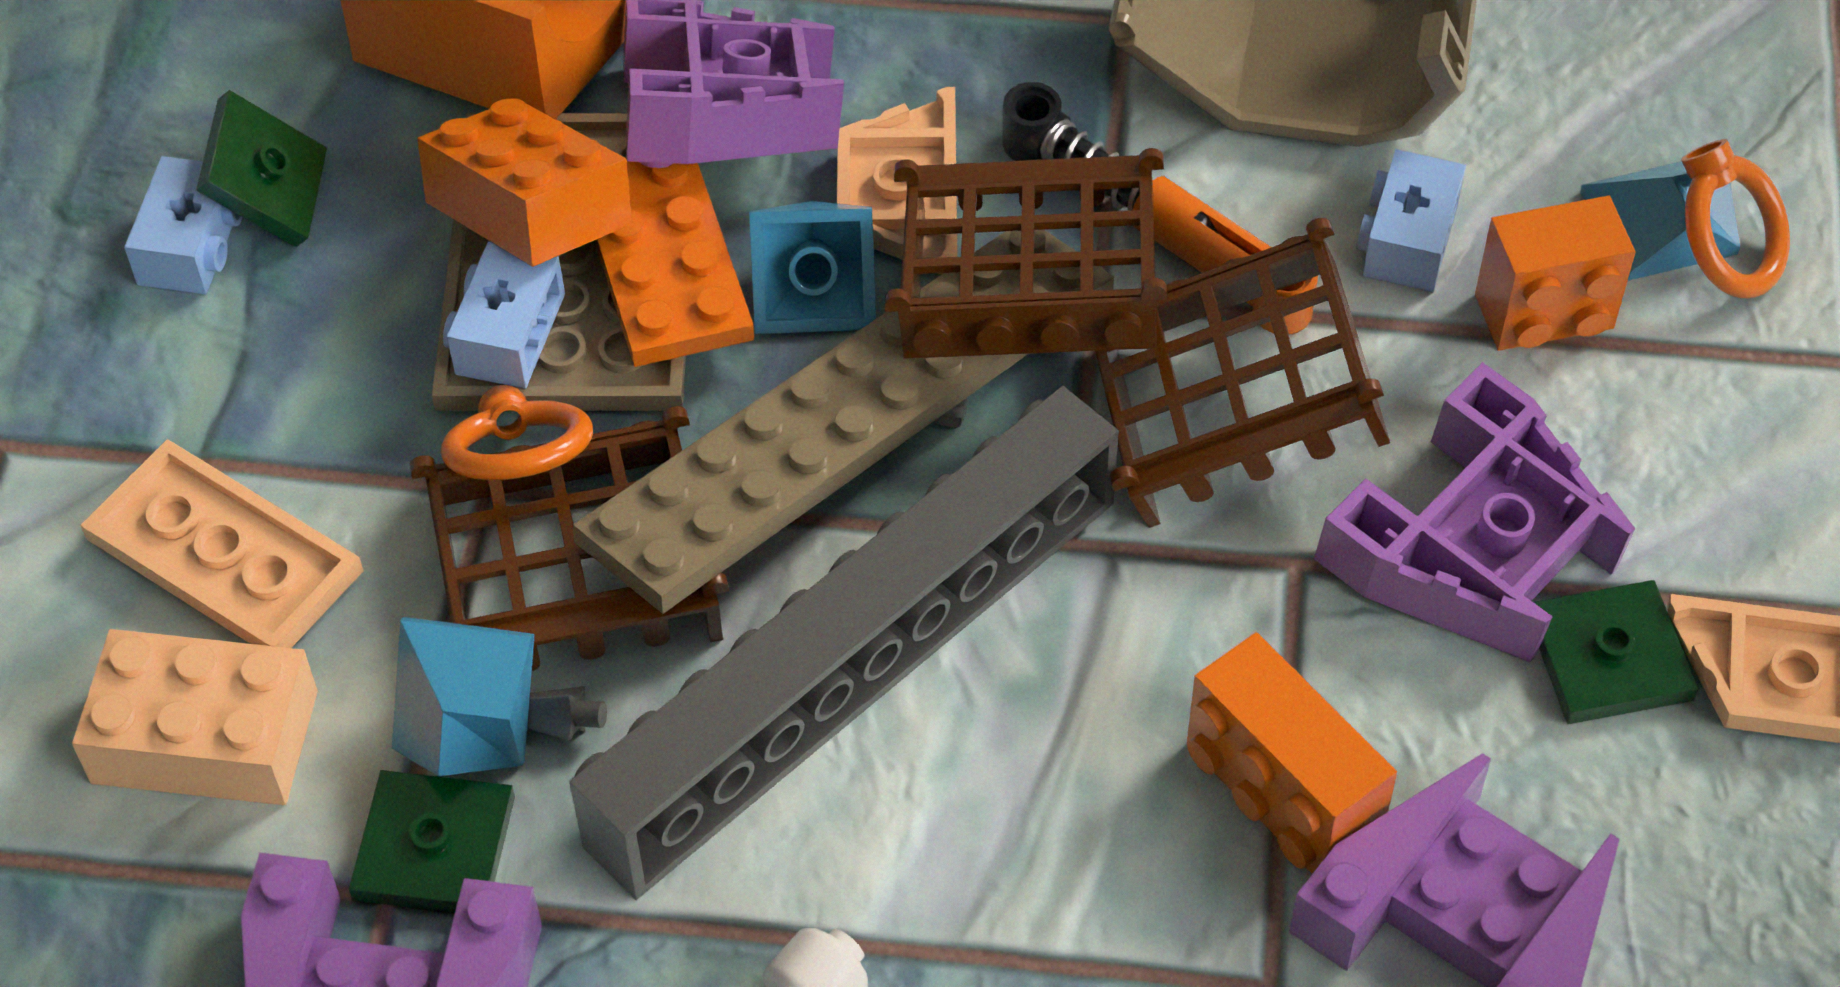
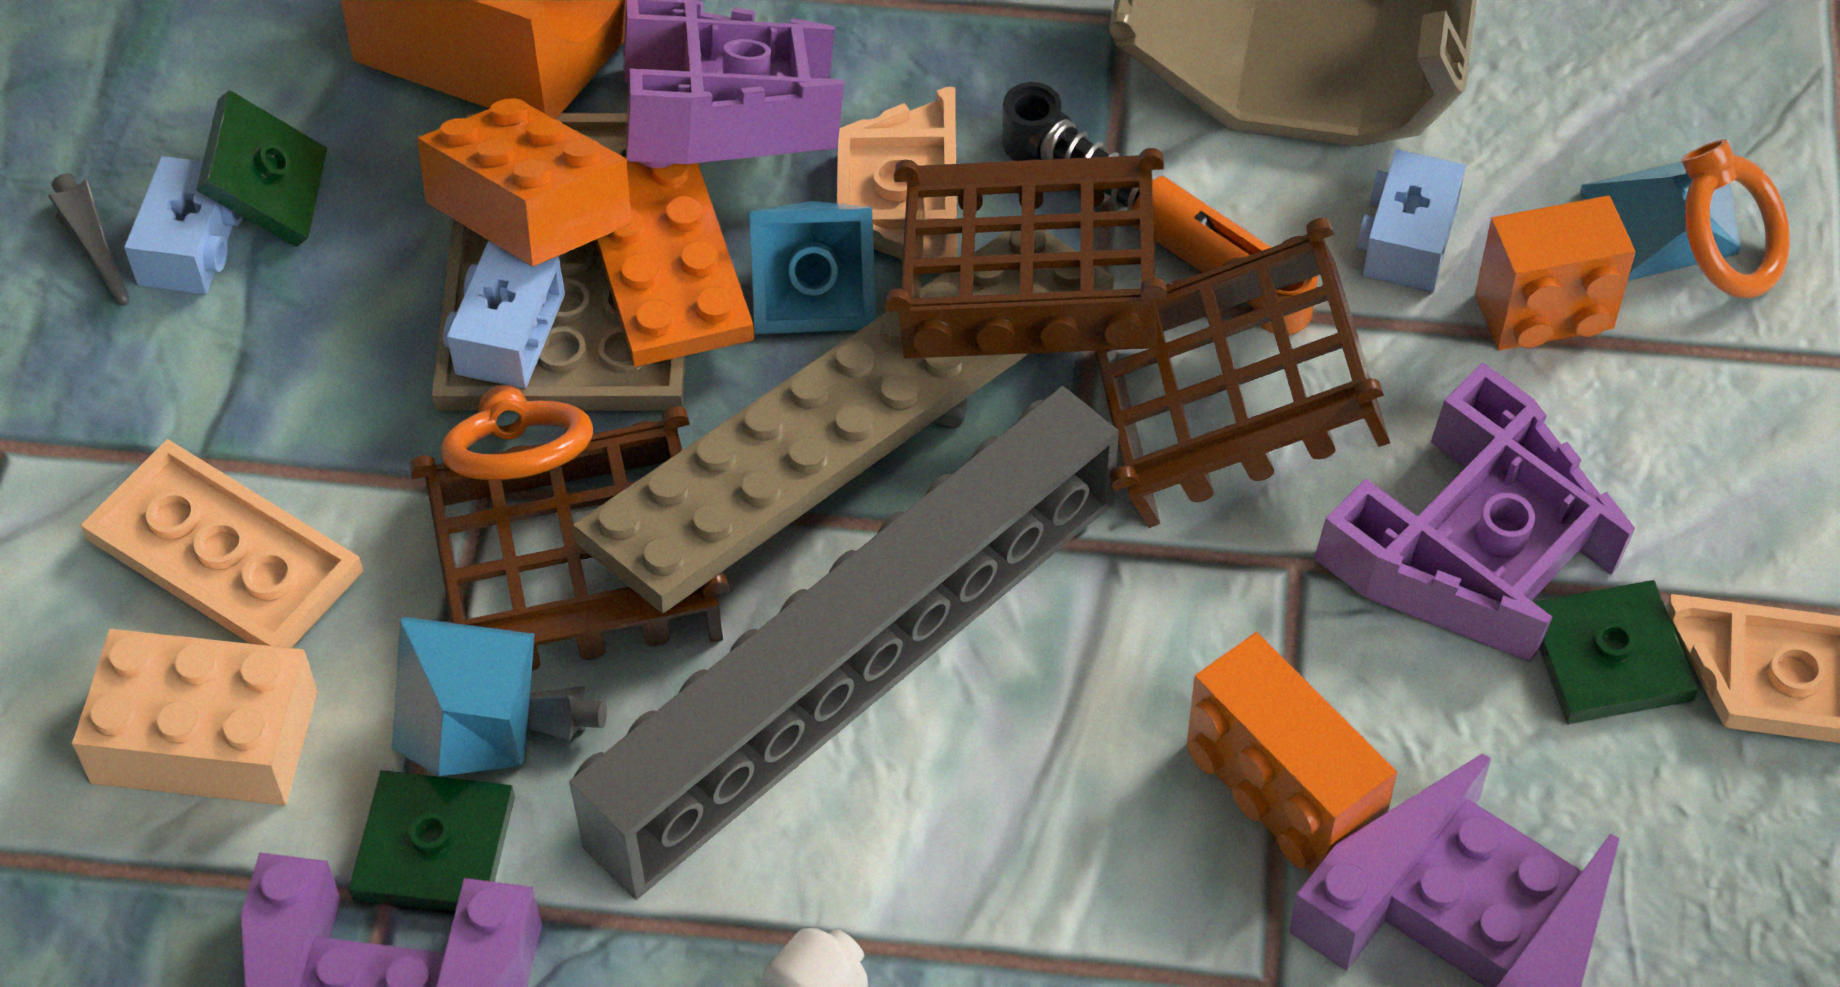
none -> dark grey piece [48,173,129,305]

